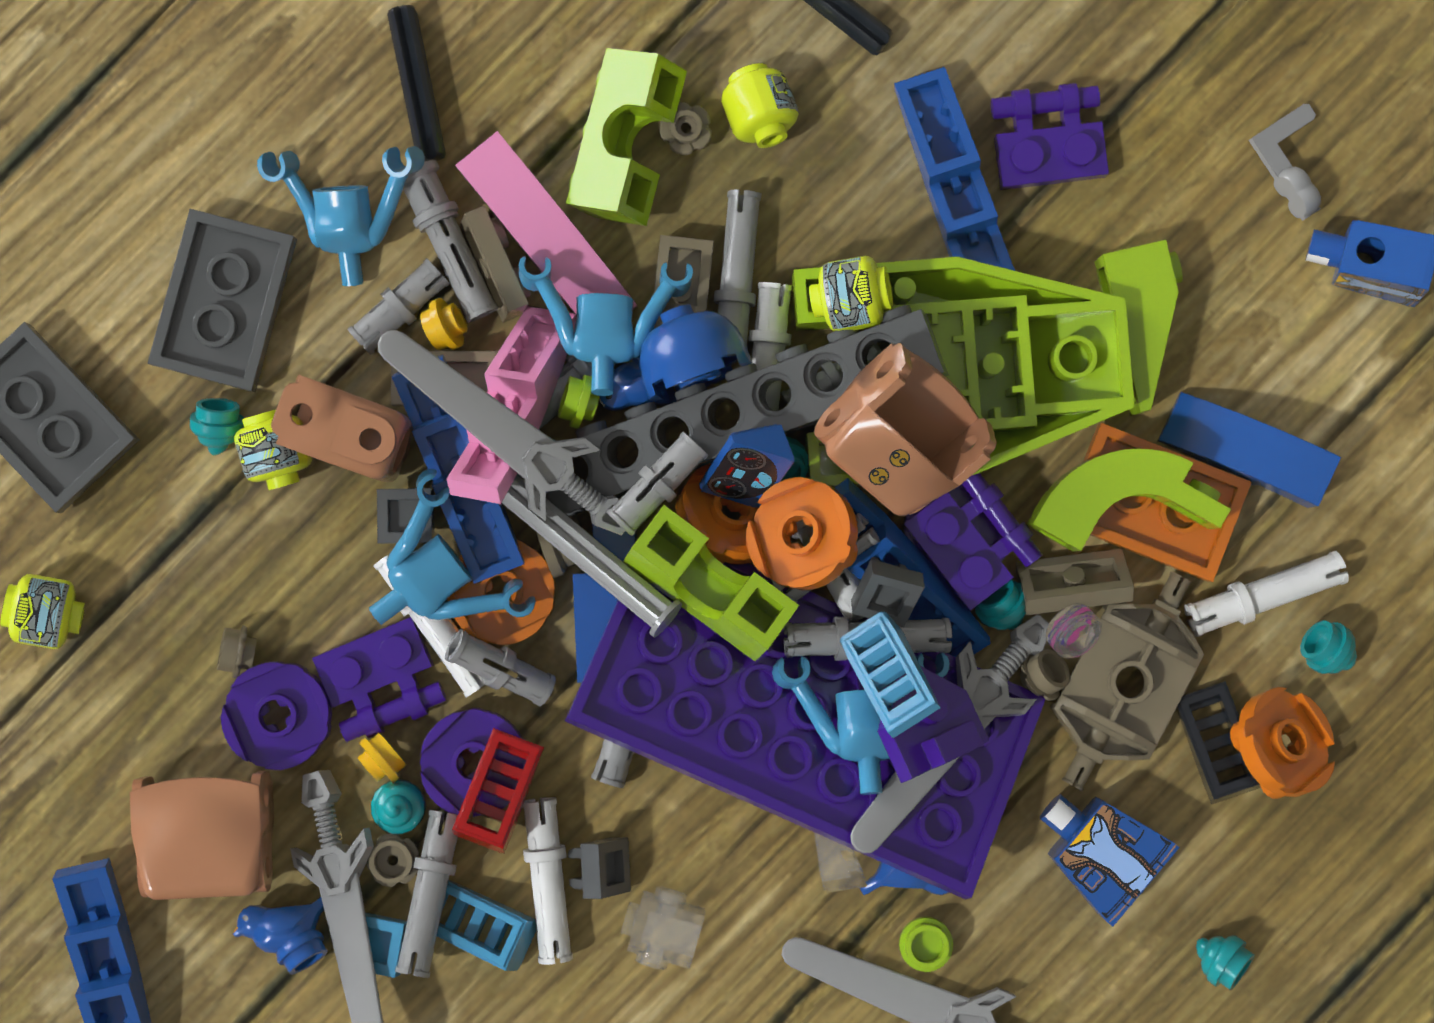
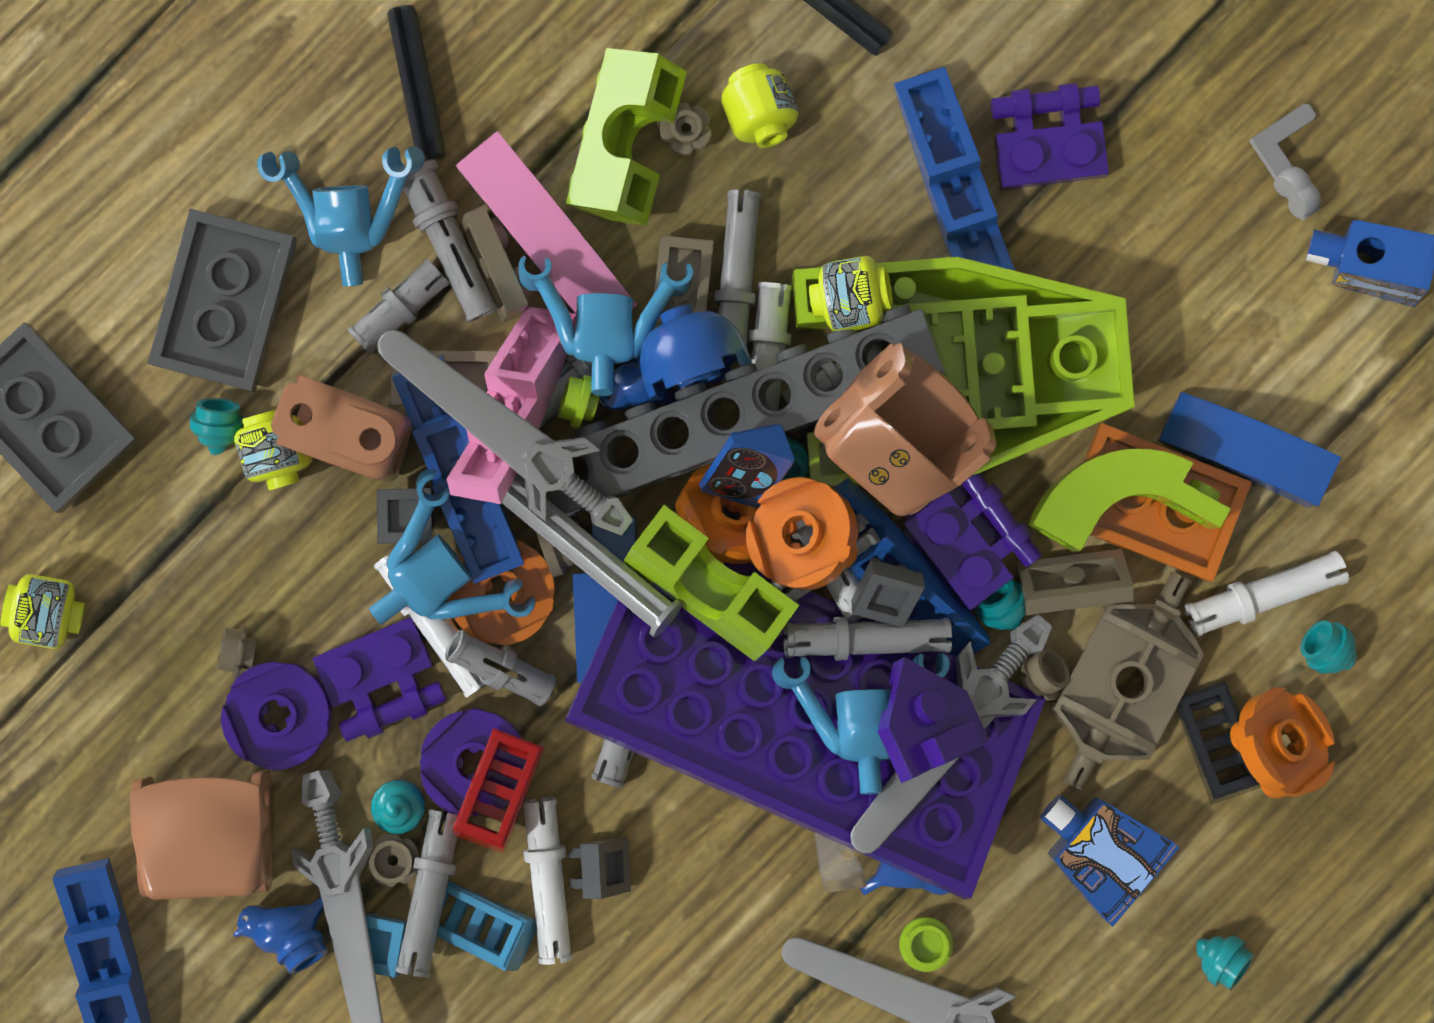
yellow plate [357,733,406,783] -> none
yellow plate [420,298,468,351] -> none
light grey pin [606,432,708,536] -> none
clear brick [621,886,705,970] -> none
dark azure slope [840,612,941,738] -> none
clear tile [1046,604,1102,659] -> none
lime slope [1094,240,1183,416] -> none

